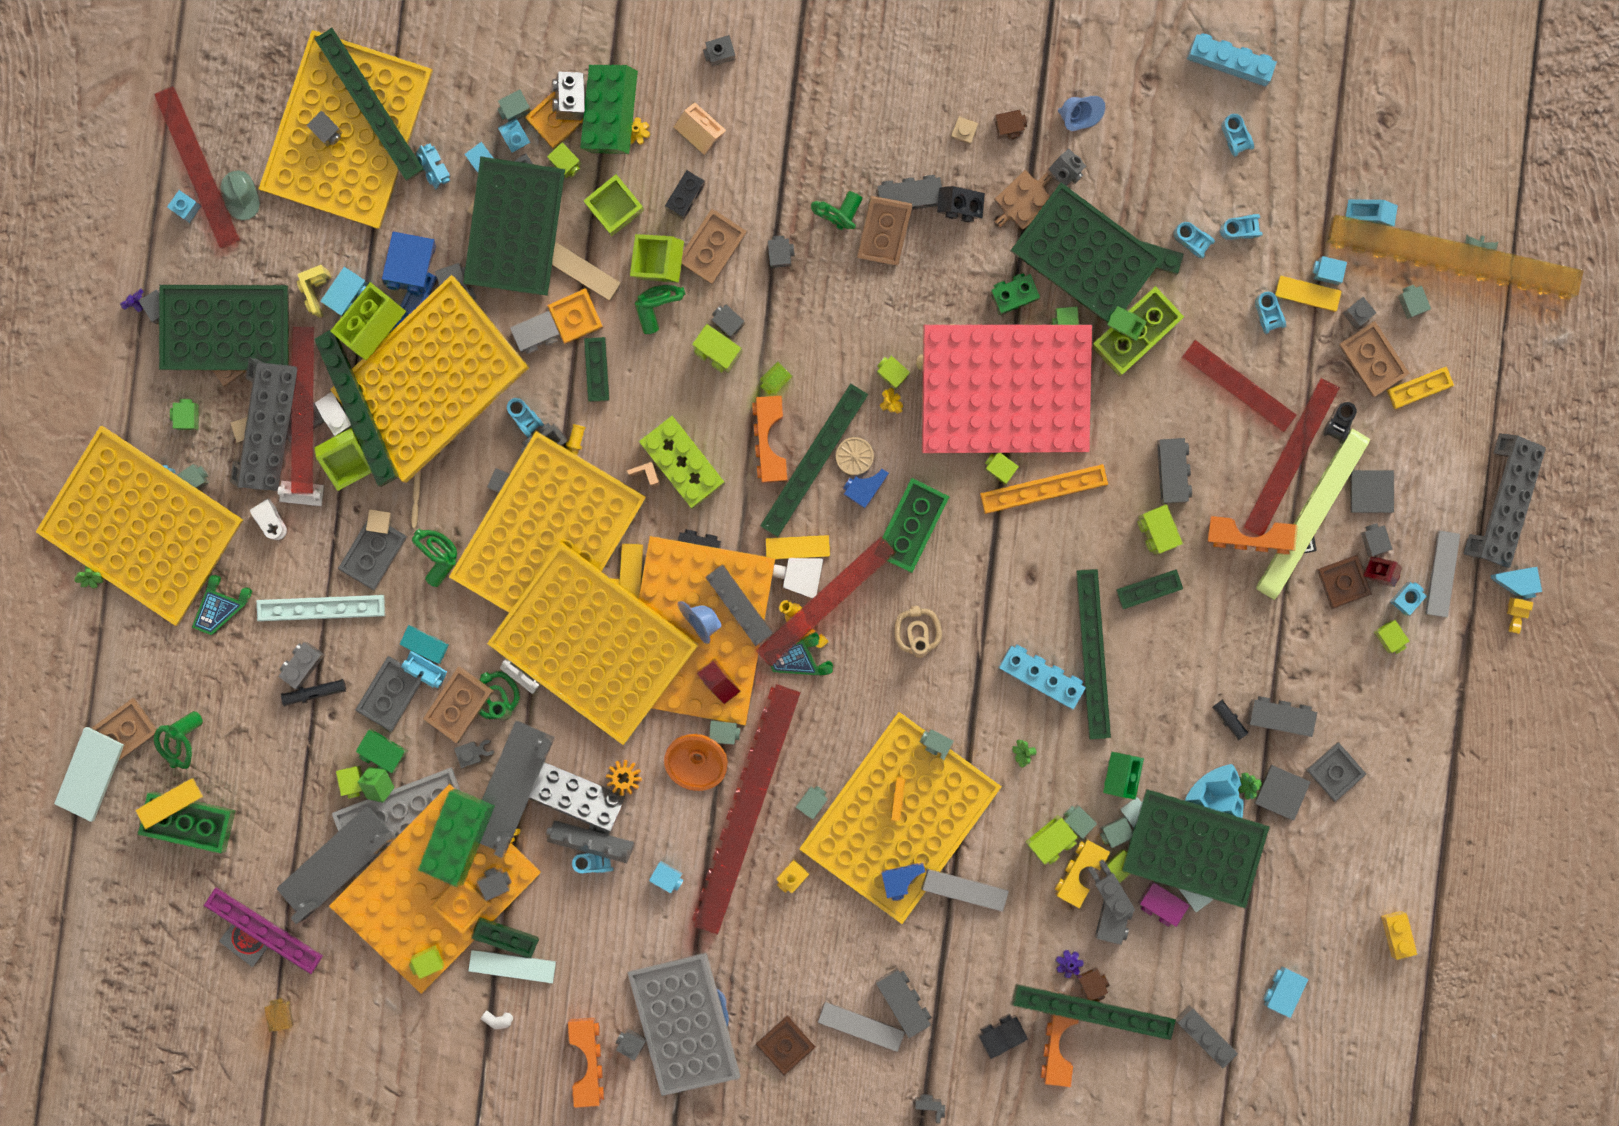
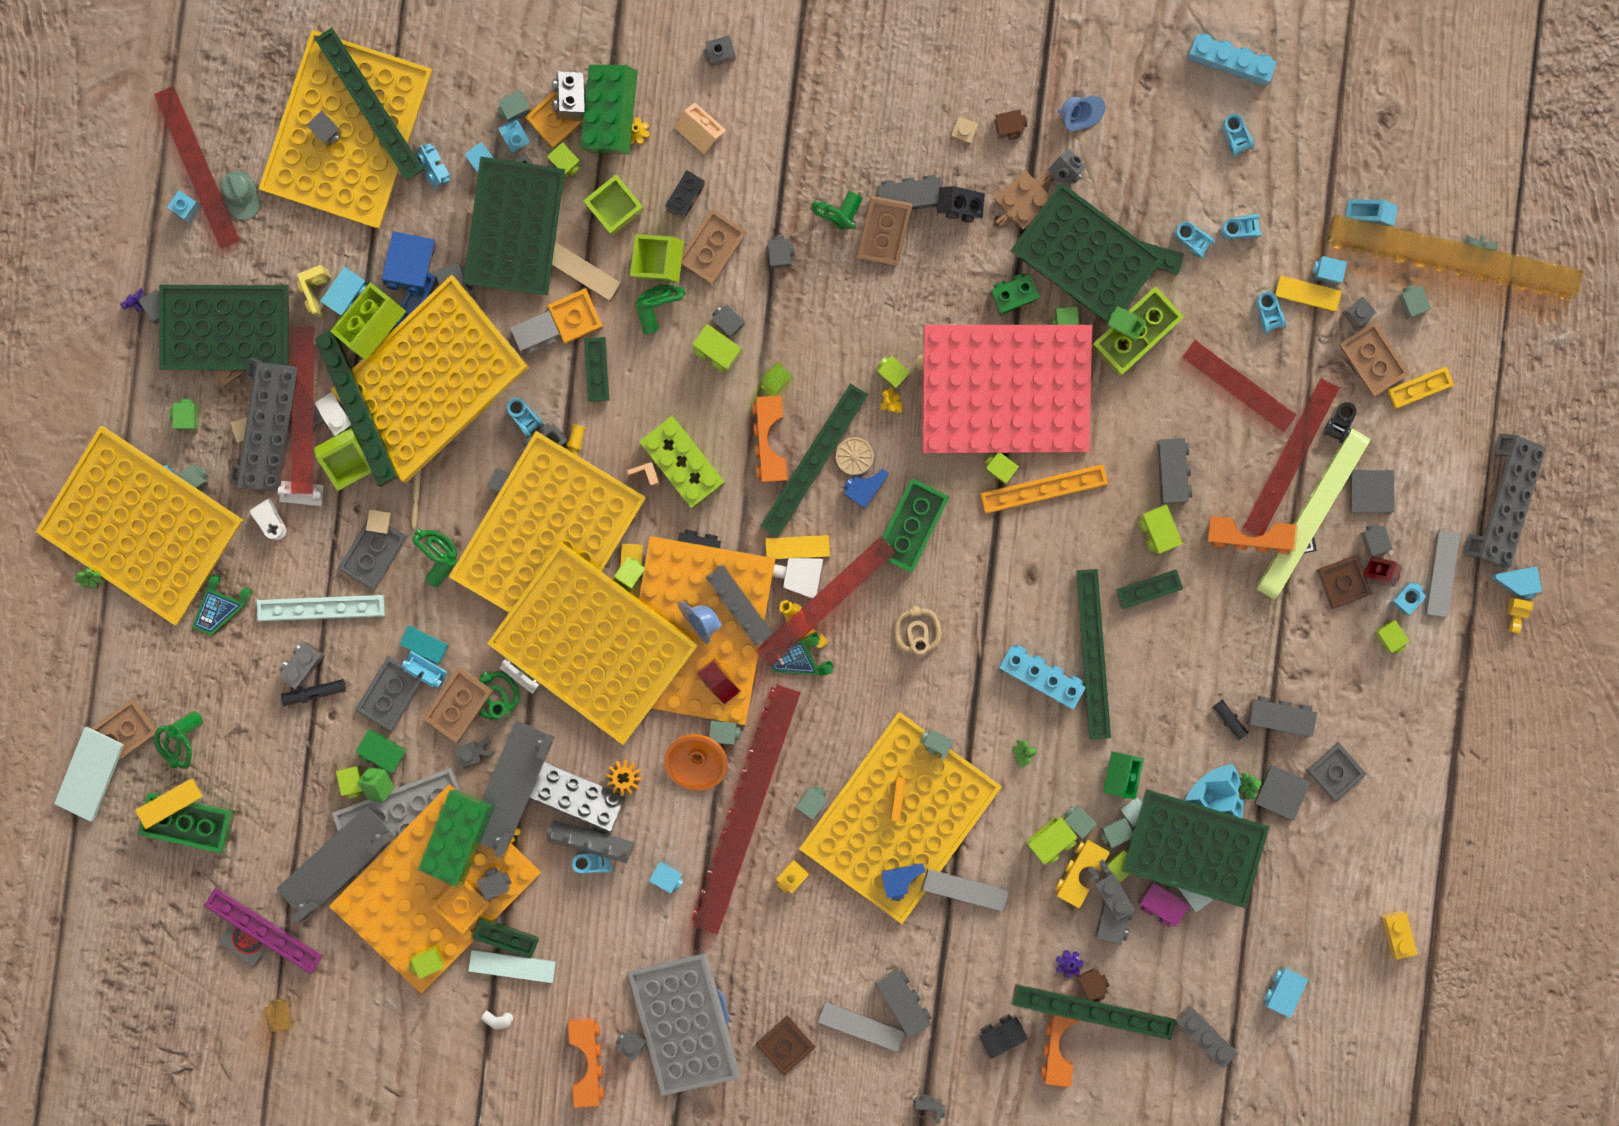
none -> lime brick [613,557,645,593]

